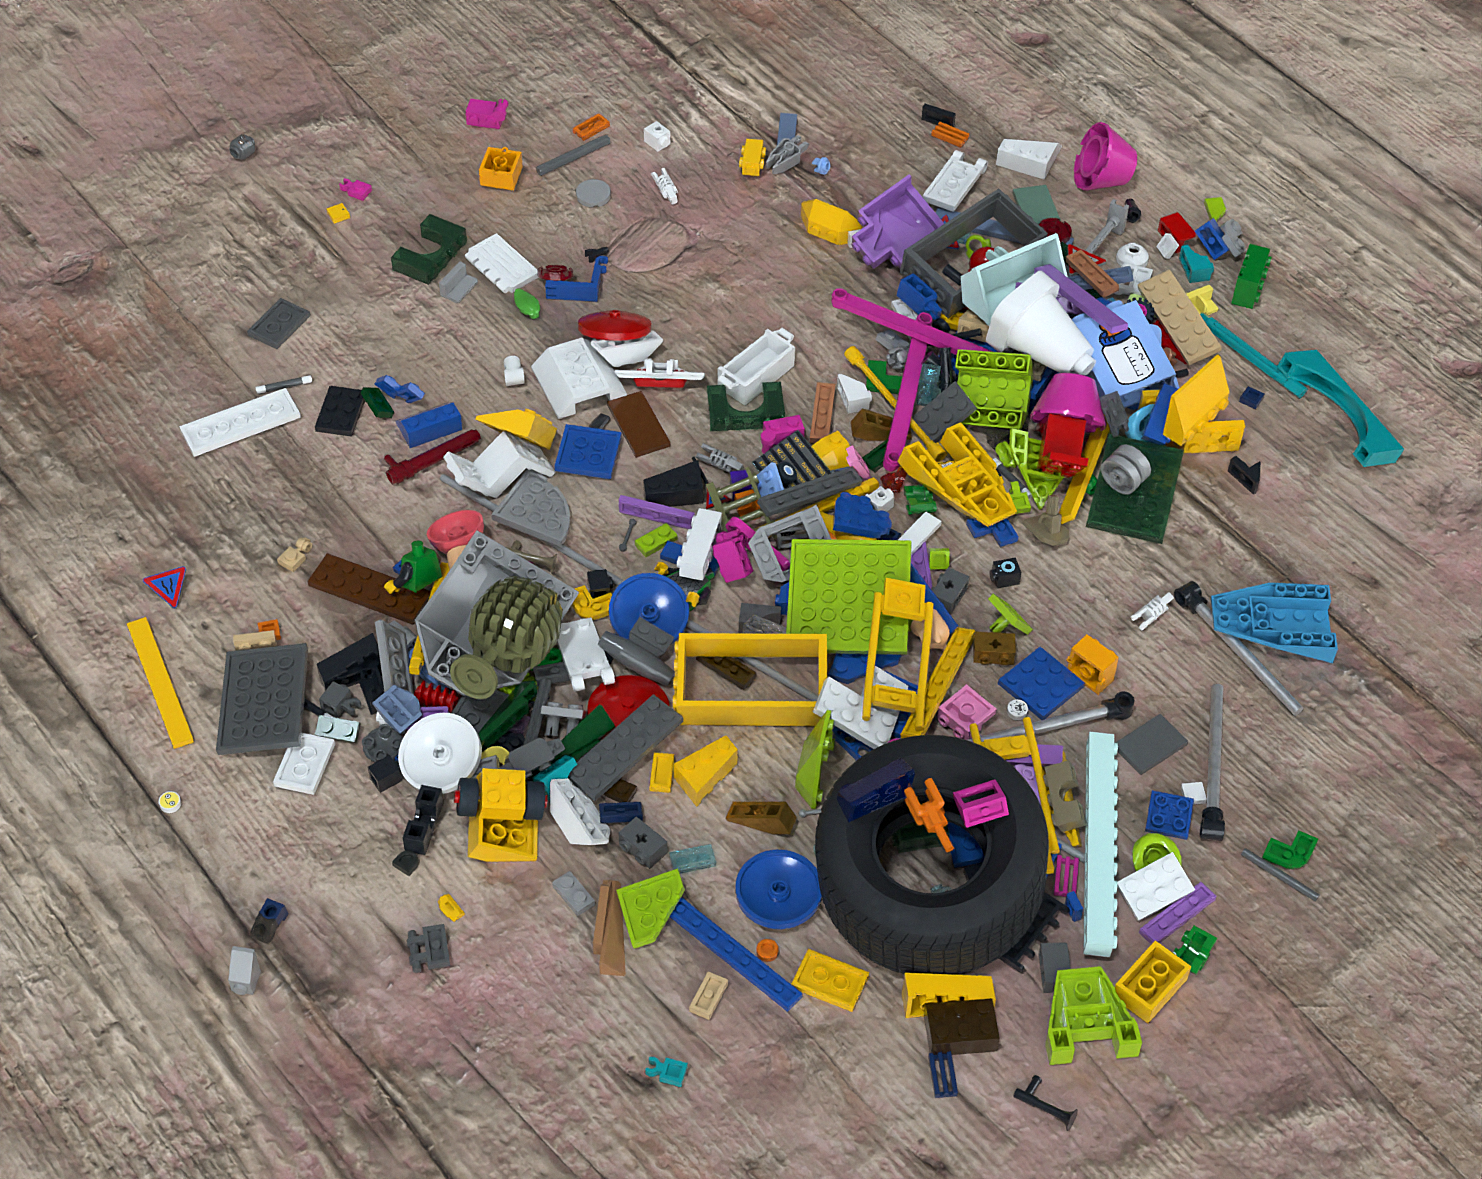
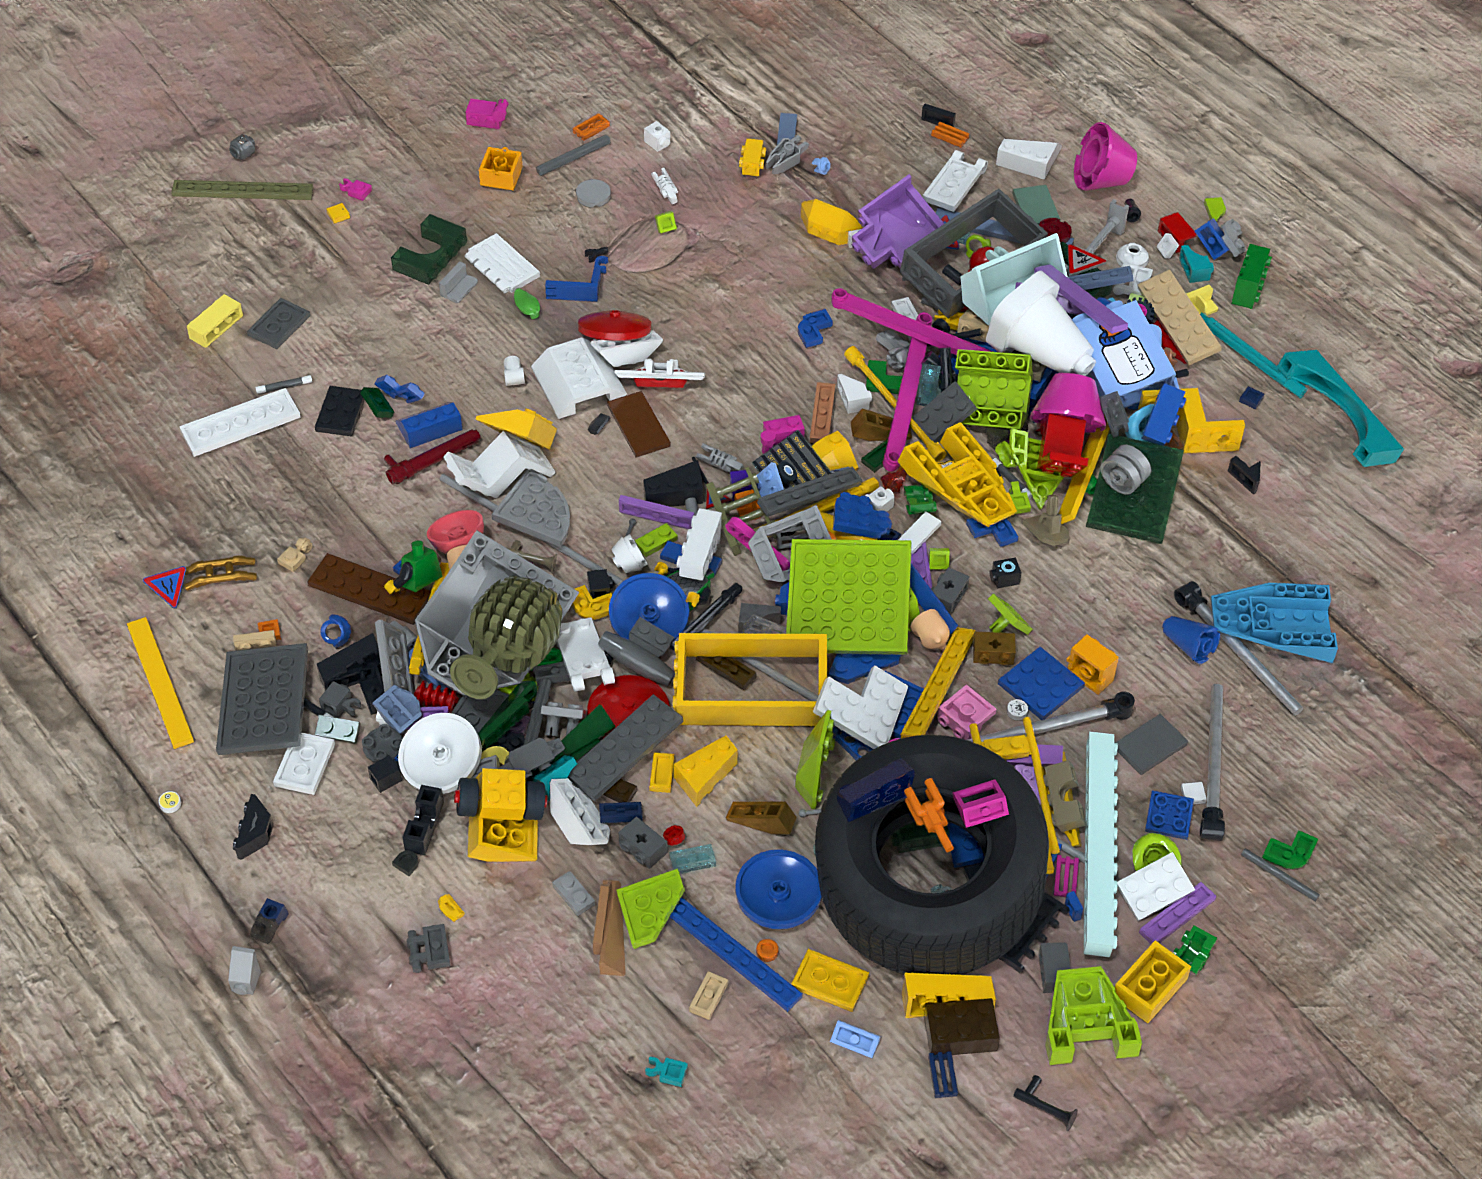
dark red tile [537,265,573,281] -> none
blue plate [554,424,622,479] -> none
clear green arch [707,382,785,432] -> none
dark pink hinge [712,529,753,583] -> none
white container [717,328,795,406] -> none
bright pink plate [846,445,872,481] -> none
yellow plate [862,578,934,731] -> none
blue hinge [896,273,942,320] -> none
nougat plate [1066,250,1119,298] -> none
white hinge [1130,592,1174,631] -> none
yellow slope [1163,354,1229,446] -> none
none -> olive tile [172,180,314,200]
none -> pearl gold piece [184,555,257,591]
none -> light yellow brick [187,294,243,348]
none -> black slope [233,794,273,860]
none -> blue piece [321,614,352,648]
none -> white cone [611,534,648,573]
none -> lime tile [655,211,677,234]
none -> red tile [663,825,685,846]
none -> black axle [670,583,743,651]
none -> light grey piece [685,498,698,516]
none -> blue plate [798,309,833,348]
none -> light blue slope [830,1020,882,1058]
none -> blue cone [1162,616,1220,664]

